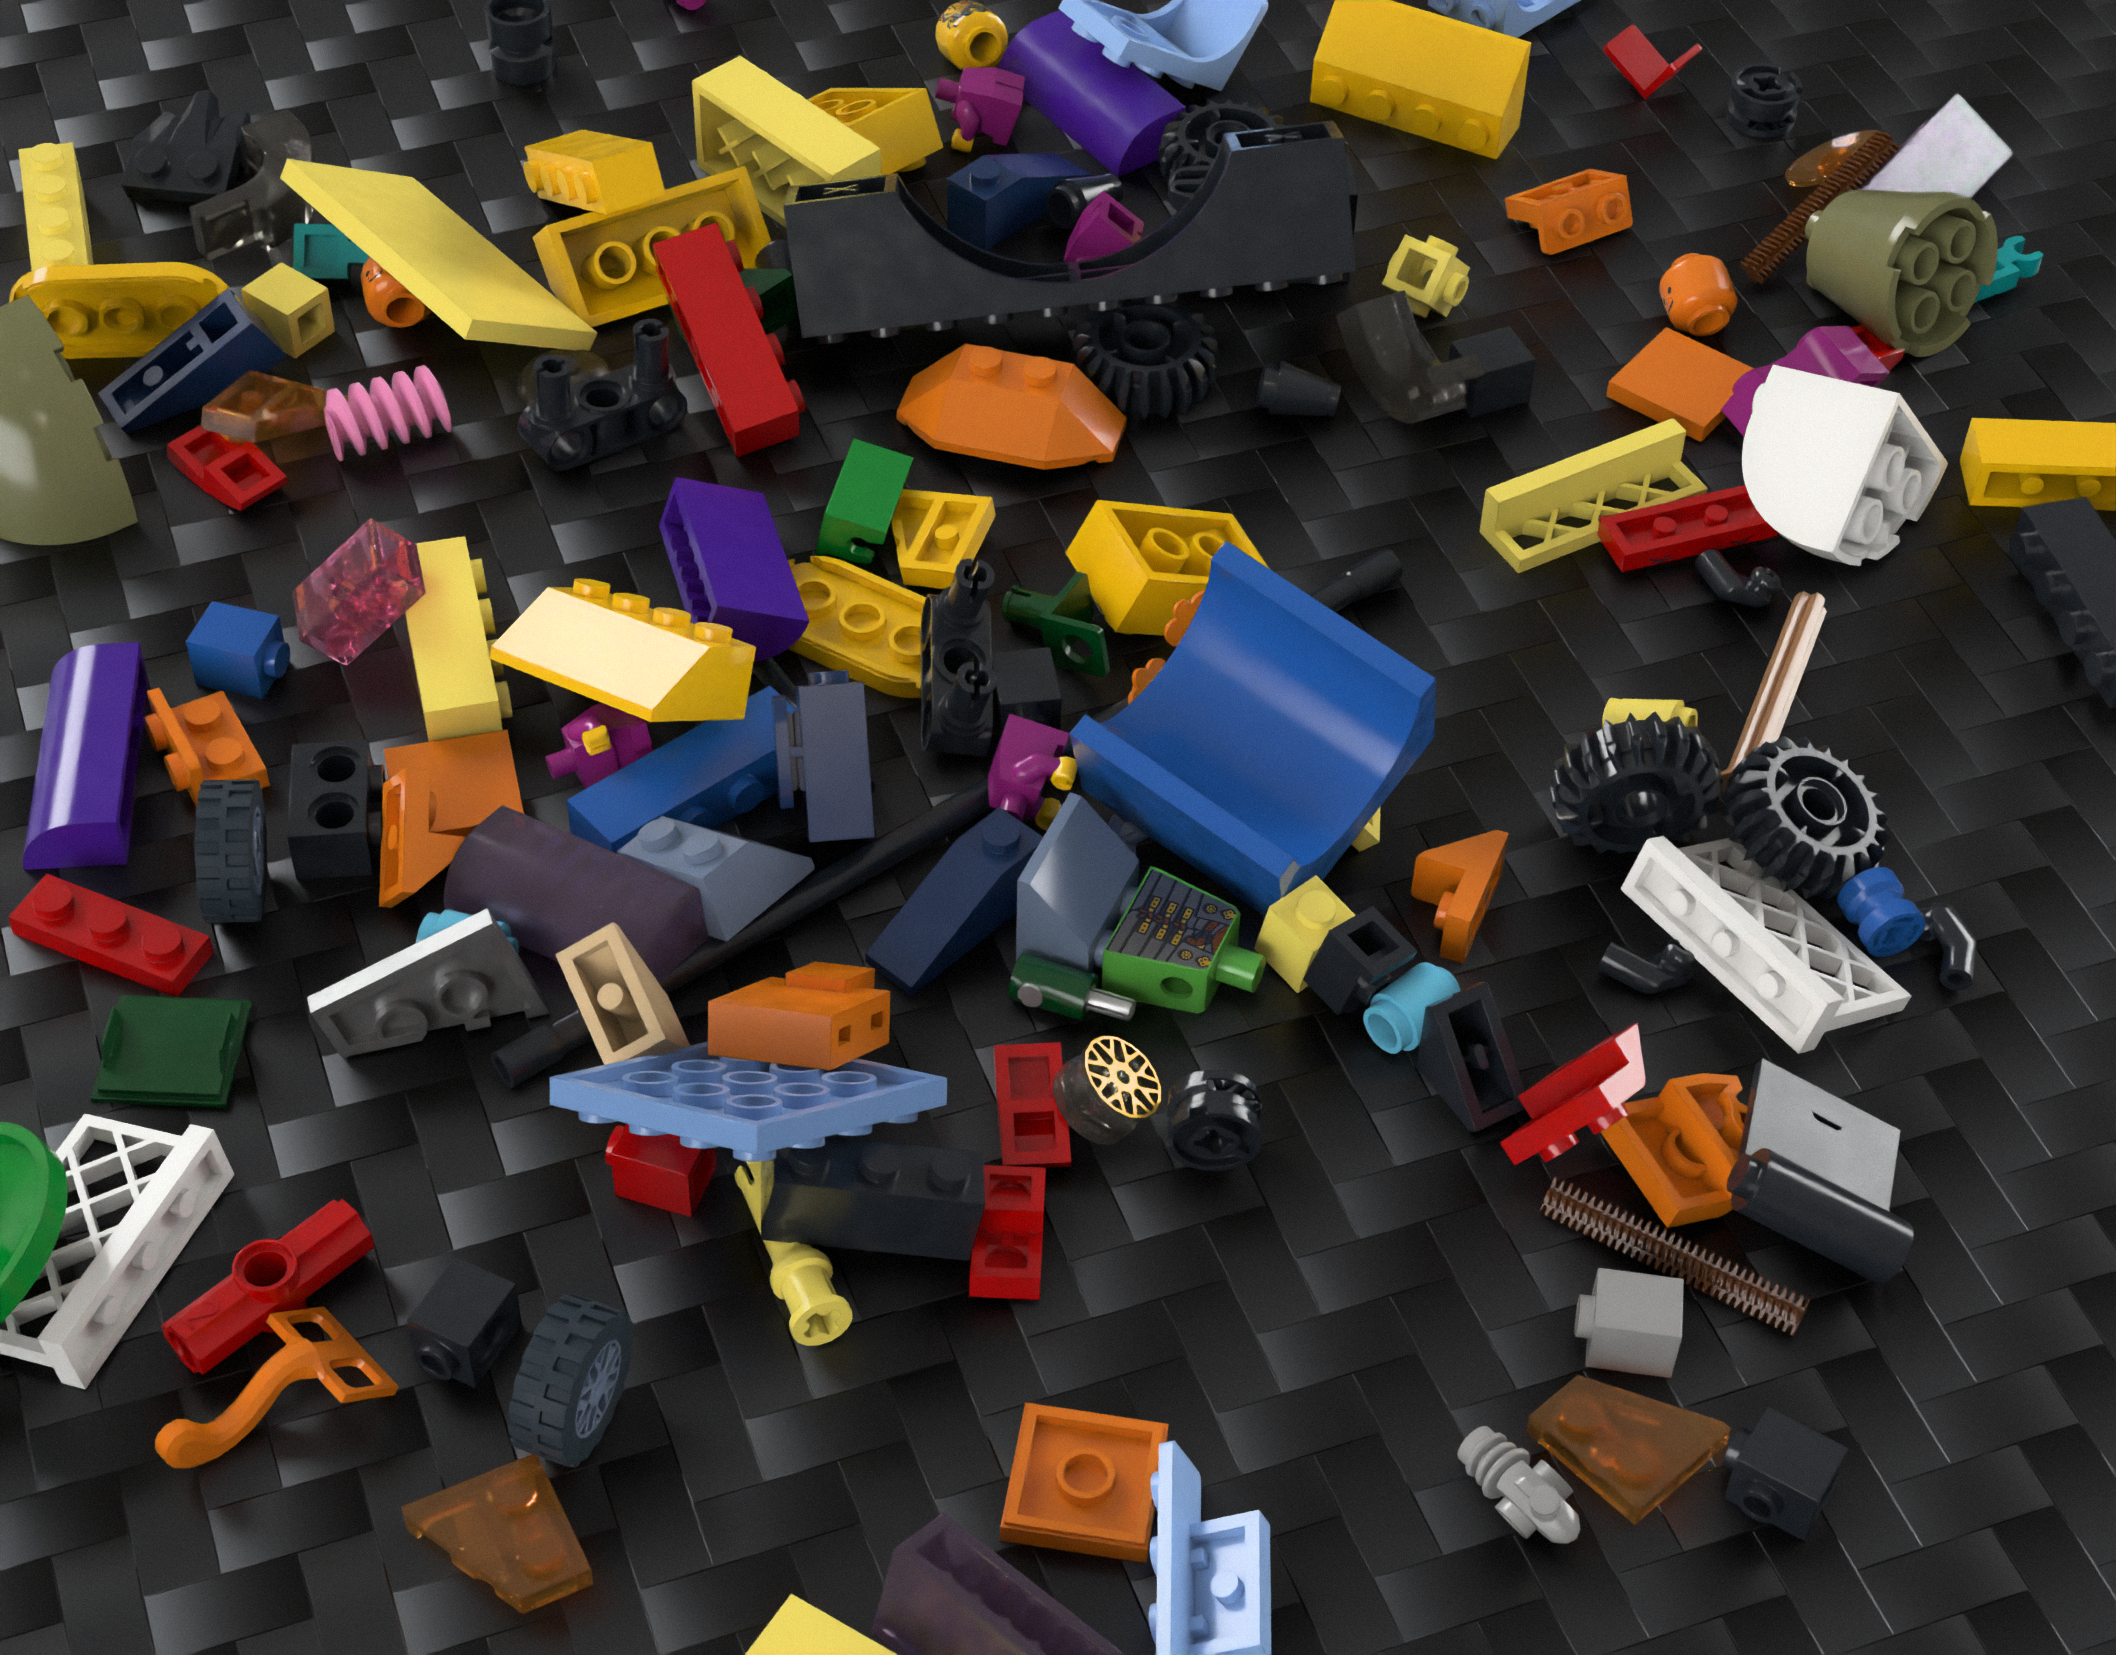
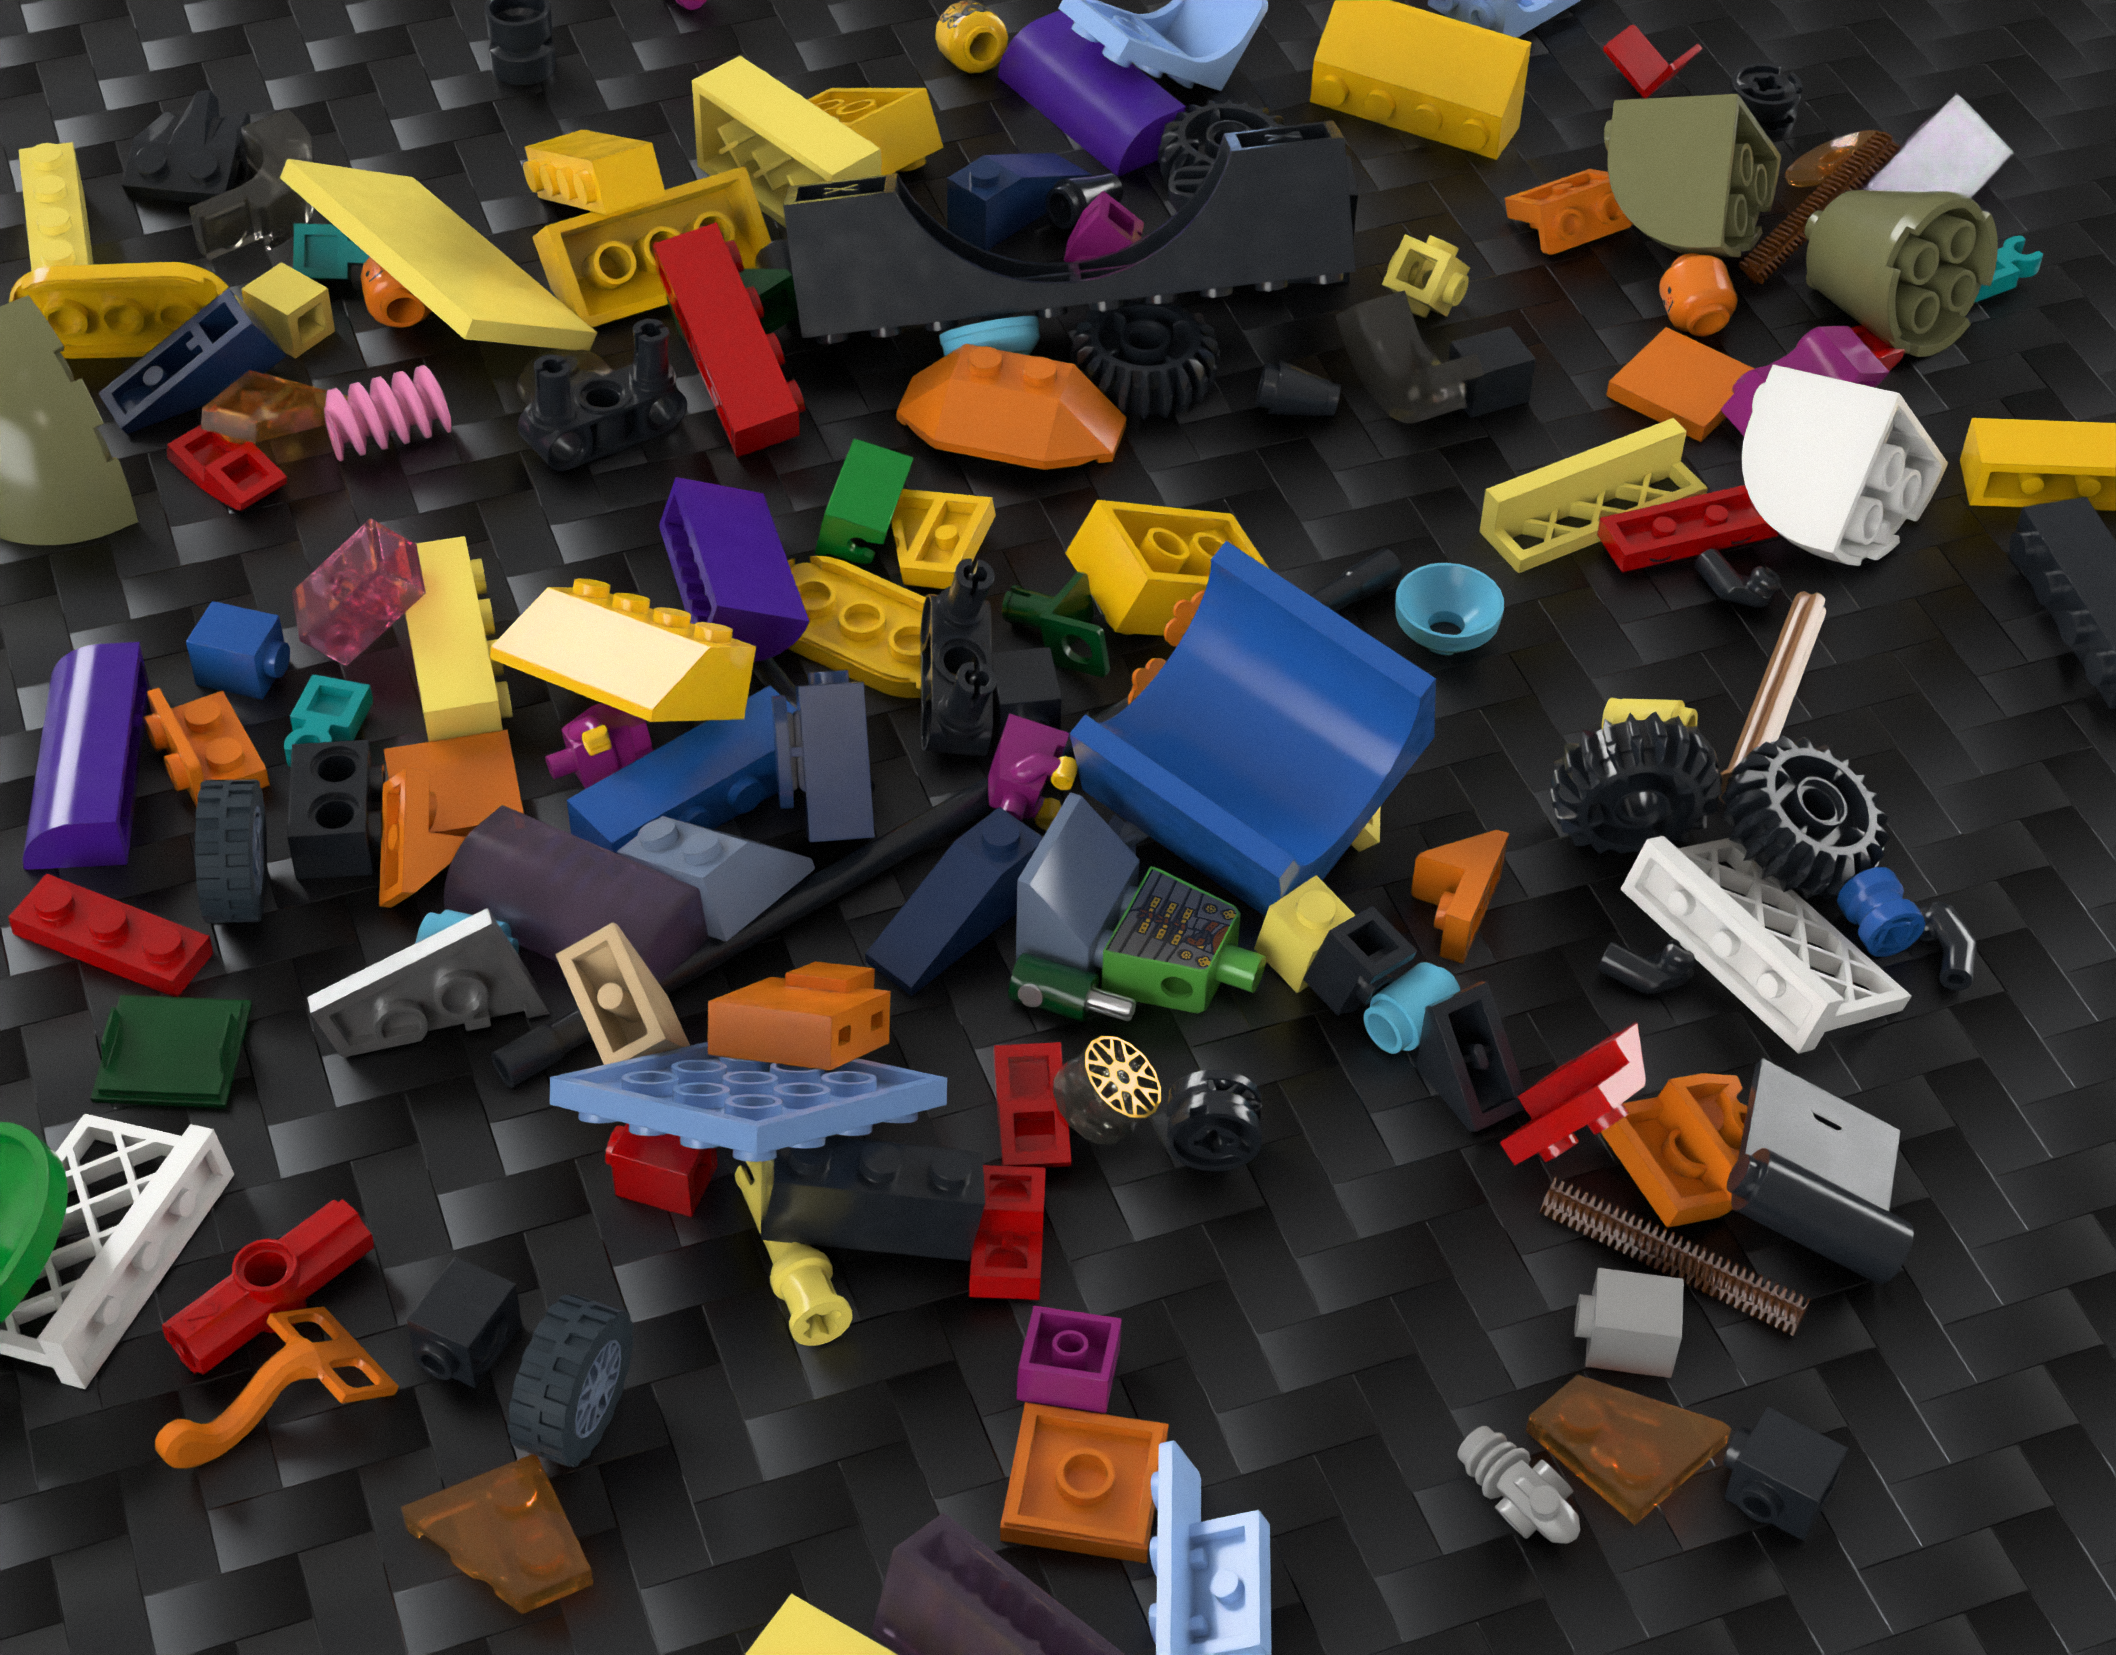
magenta piece [935,68,1025,152] -> none
none -> teal plate [284,674,373,767]
none -> medium azure piece [939,316,1040,356]
none -> magenta piece [1017,1306,1122,1414]
none -> medium azure piece [1395,563,1504,655]
none -> olive brick [1604,94,1781,258]

